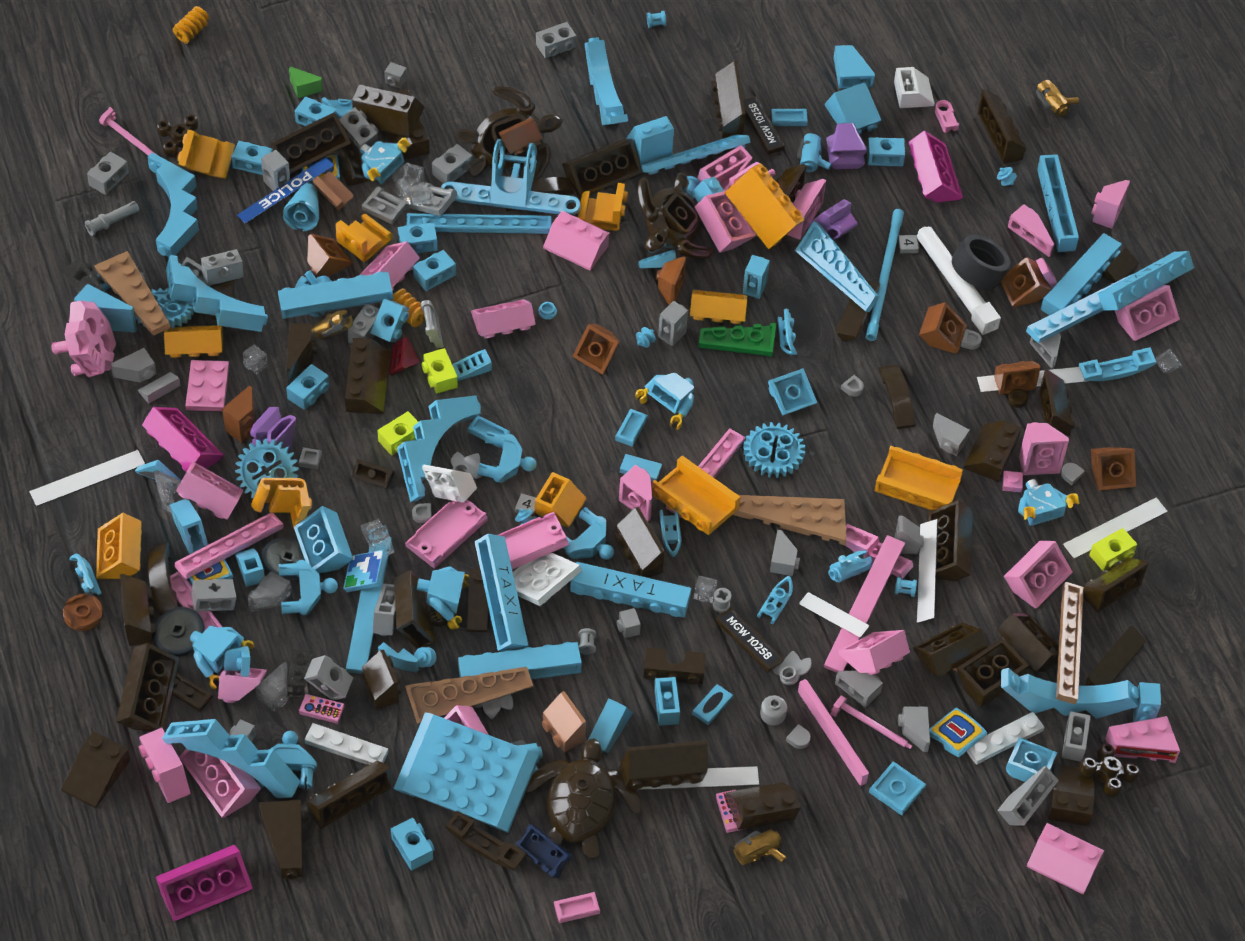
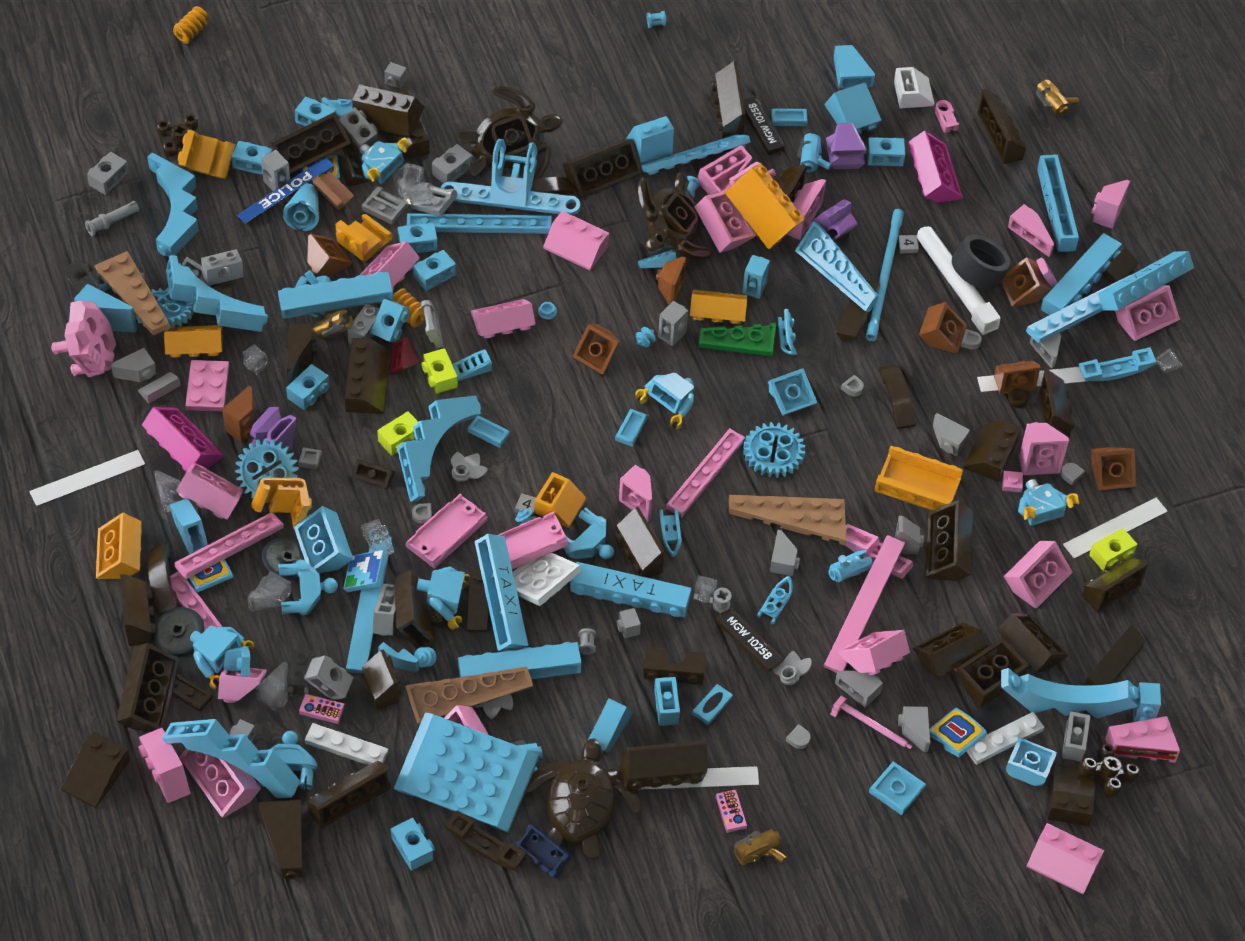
dark orange tile [63,594,103,631] -> none
medium azure piece [70,554,102,596] -> none
bright pink piece [99,107,157,156] -> none
medium azure tile [135,460,182,488] -> none
dark pink slope [155,845,253,921] -> none
light grey brick [191,579,237,612] -> none
medium azure slope [235,548,265,587] -> none
bright green slope [289,67,323,98] -> none
white slope [422,465,477,503] -> none
medium azure connector [477,431,536,483] -> none
dark orange slope [499,117,544,156] -> none
light grey brick [536,22,576,58] -> none
slope [542,691,586,753] -> none
bright pink tile [554,892,600,923] -> none
light orange piece [577,183,628,231] -> none
medium azure arch [584,37,628,125] -> none
medium azure tile [620,454,662,481] -> none
light orange panel [651,455,740,535] -> none
medium azure brick [691,176,724,203] -> none
dark brown slope [725,782,801,830] -> none
light grey head [760,695,787,726] -> none
bright pink tile [798,679,869,786] -> none
white sticker [799,593,869,637] -> none
medium azure bush [895,577,917,597] -> none
white sticker [917,519,937,623] -> none
medium azure wheel [997,167,1017,186] -> none
light grey slope [997,766,1059,825] -> none
plate [1056,582,1084,704] -> none

